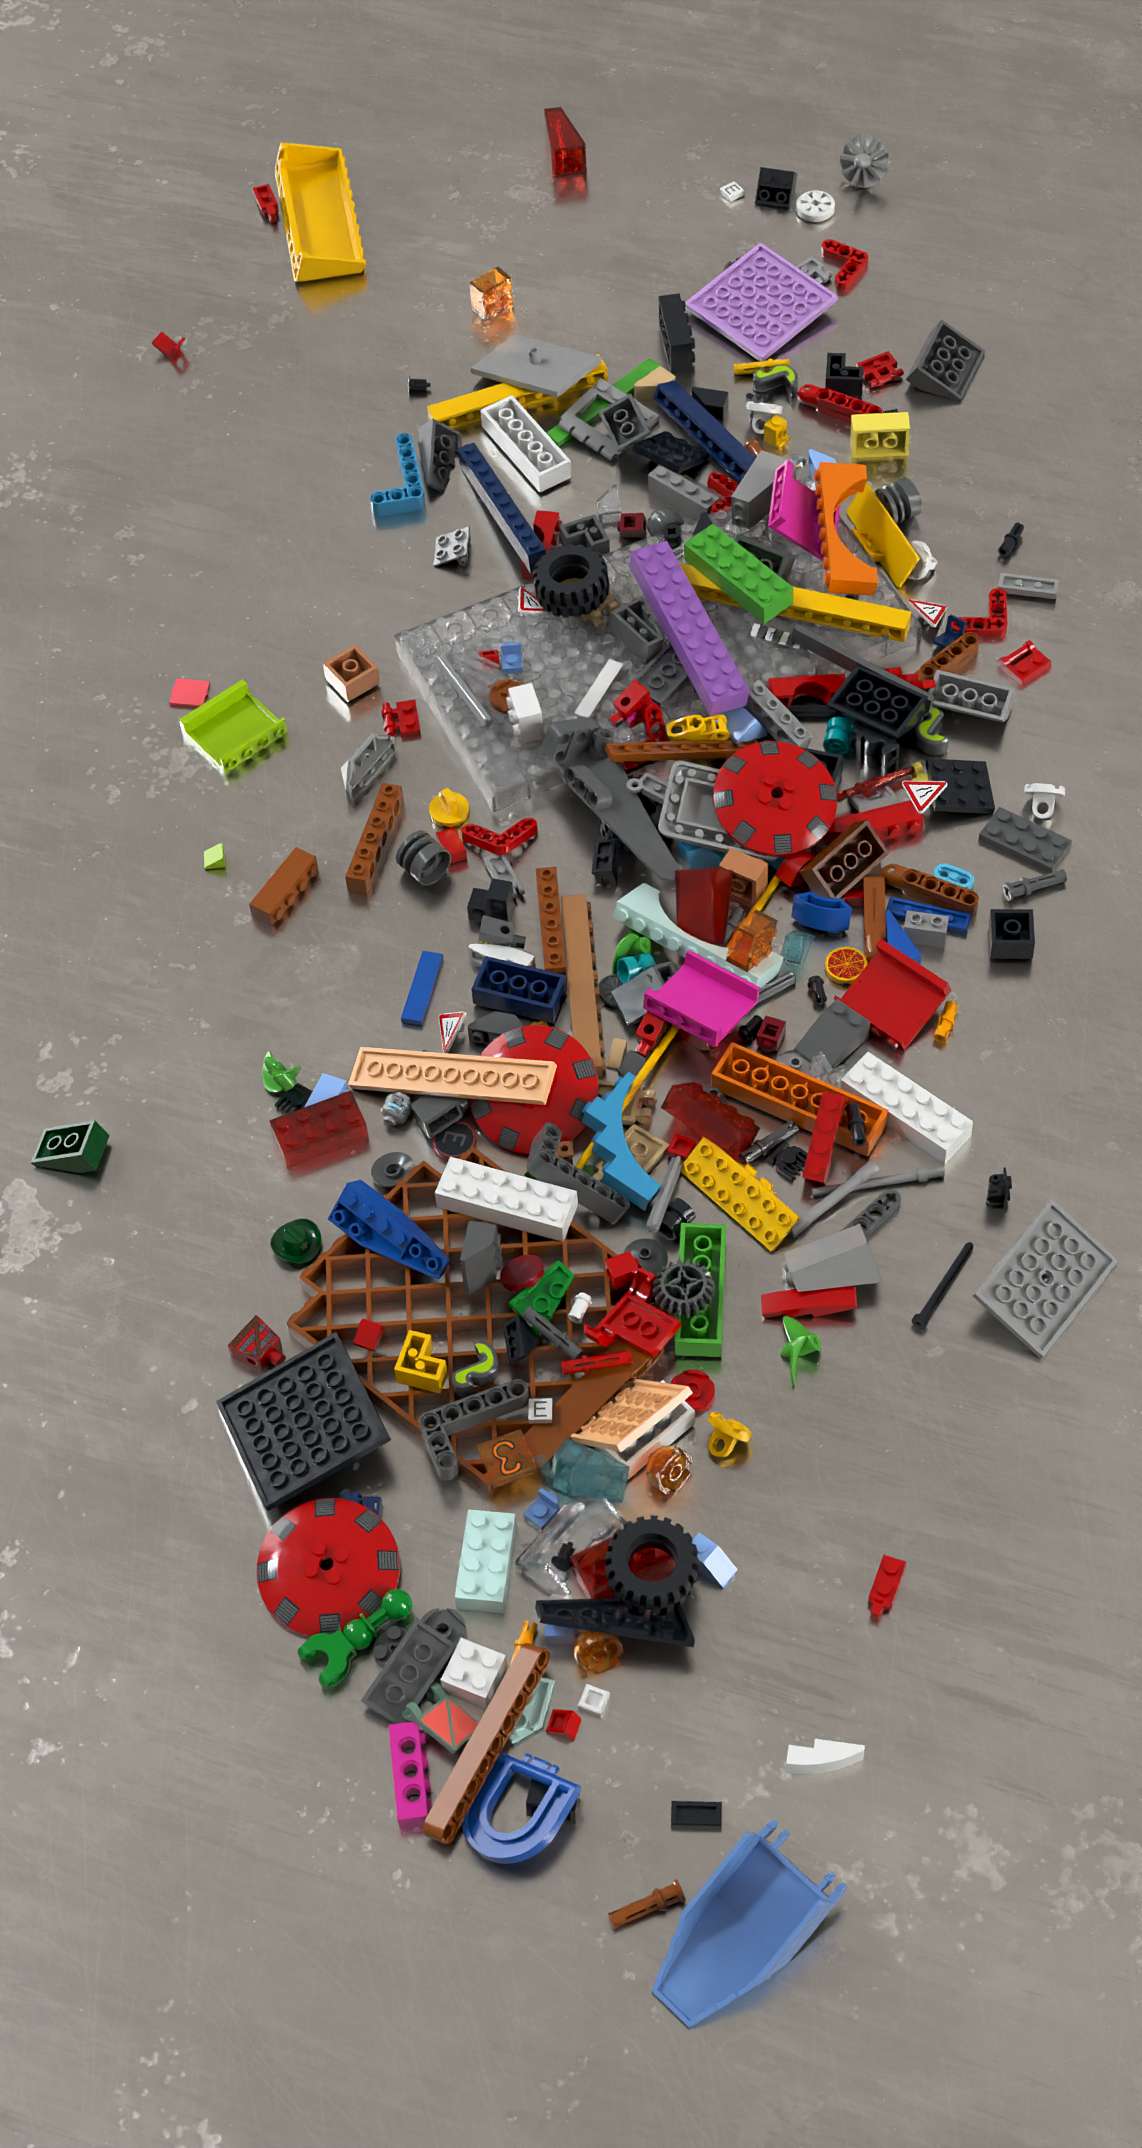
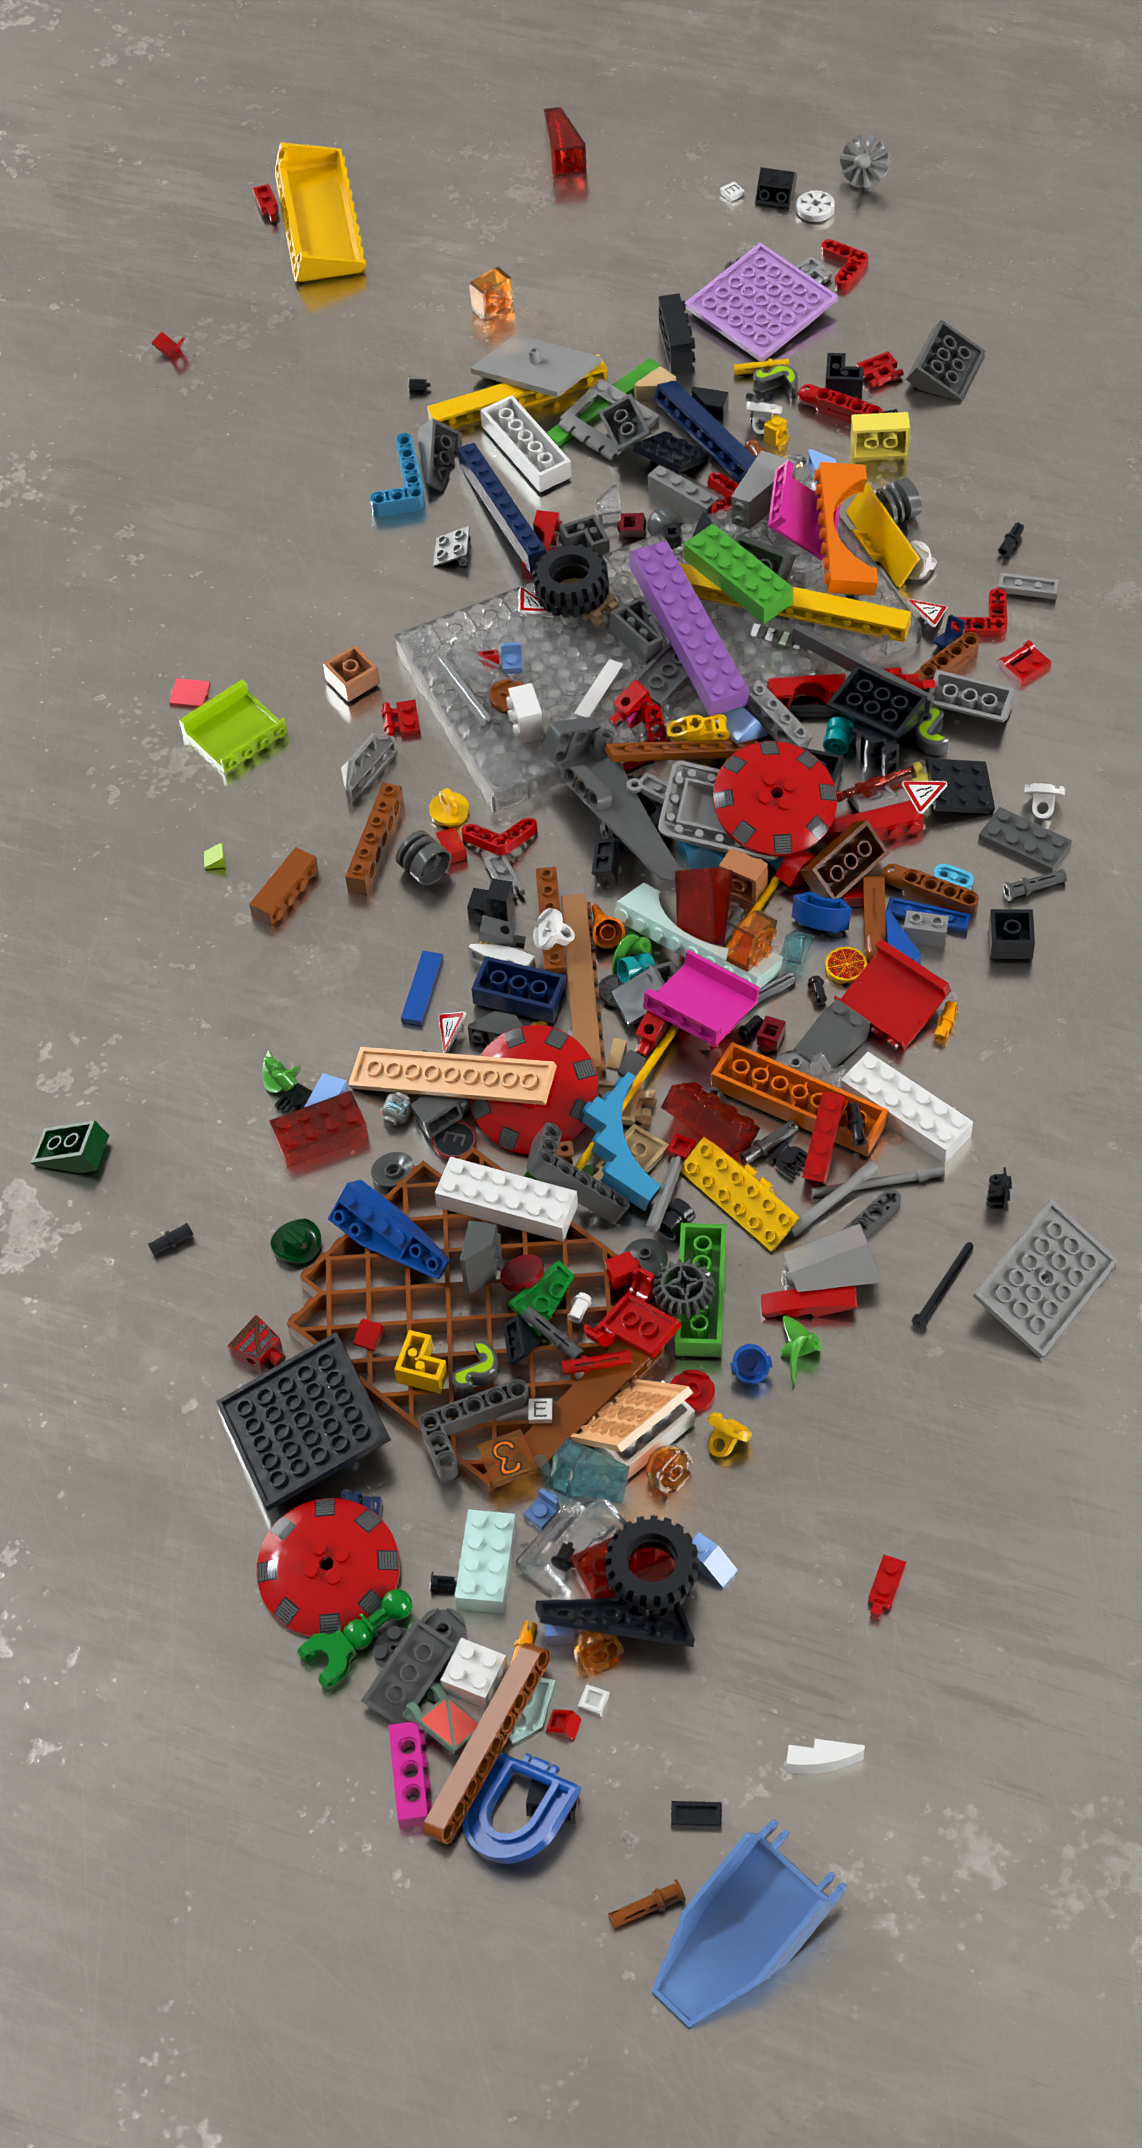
none -> black pin [148,1223,194,1256]
none -> black piece [429,1571,457,1593]
none -> white tile [533,908,575,950]
none -> orange hat [592,903,625,949]
none -> blue cap [730,1344,773,1384]

